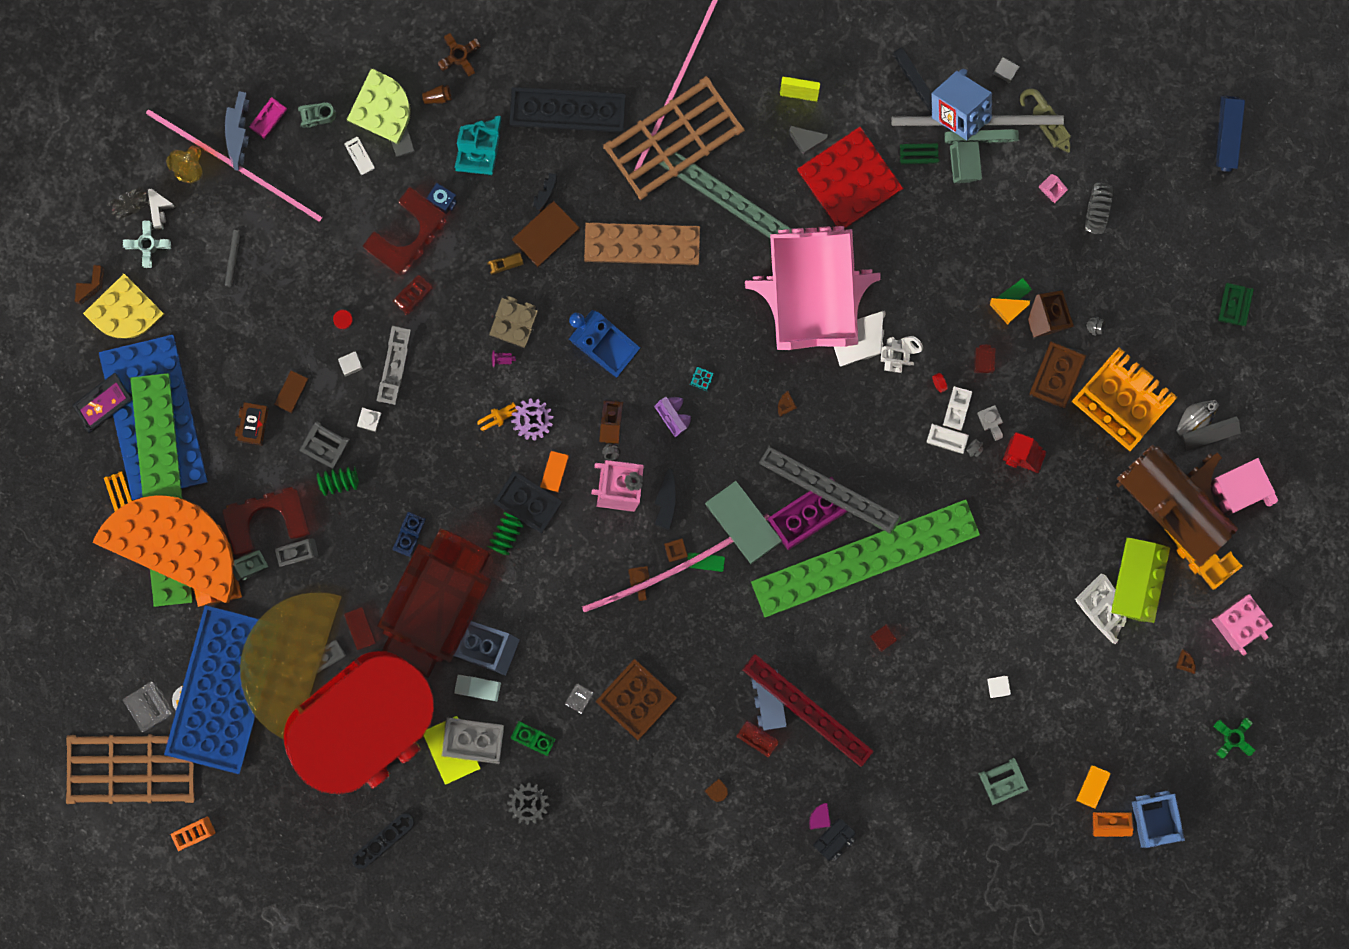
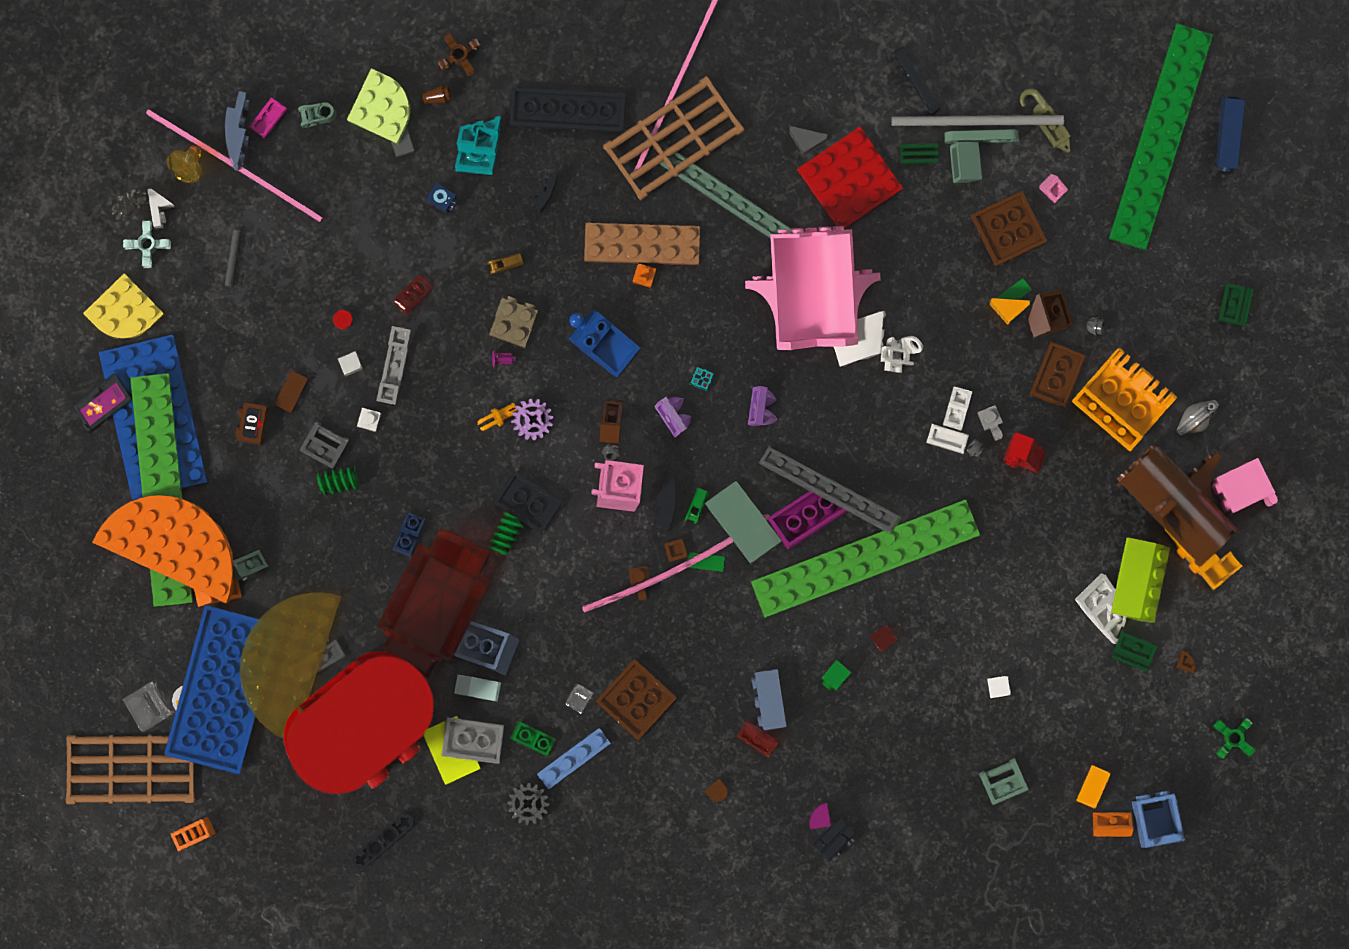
reddish brown slope [75,265,104,305] -> none
light orange tile [104,471,132,511] -> none
clear red arch [222,487,311,556] -> none
dark grey slope [275,539,319,567] -> none
clear red plate [344,607,376,650] -> none
white sticker [345,137,374,175] -> none
clear red arch [363,187,447,277] -> none
reddish brown tile [512,200,580,267] -> none
orange slope [540,451,569,493] -> none
dark grey plate [624,472,643,491] -> none
dark red plate [742,654,873,767] -> none
reddish brown tile [778,391,797,417] -> none
neon yellow tile [780,76,820,102] -> none
medium blue container [932,69,992,140] -> none
red tile [932,373,948,393] -> none
clear red brick [974,345,995,374] -> none
white slope [993,58,1019,83] -> none
dark grey gear [1085,183,1113,234] -> none
dark grey tile [1182,416,1241,451] -> none
bright pink container [1211,594,1273,656] -> none
none -> medium blue plate [537,728,611,790]
none -> orange tile [633,263,656,288]
none -> green bar [685,488,709,524]
none -> medium lavender tile [748,386,778,426]
none -> green brick [821,660,851,691]
none -> reddish brown plate [970,191,1047,267]
none -> green plate [1109,24,1213,250]
none -> dark green plate [1111,632,1158,672]

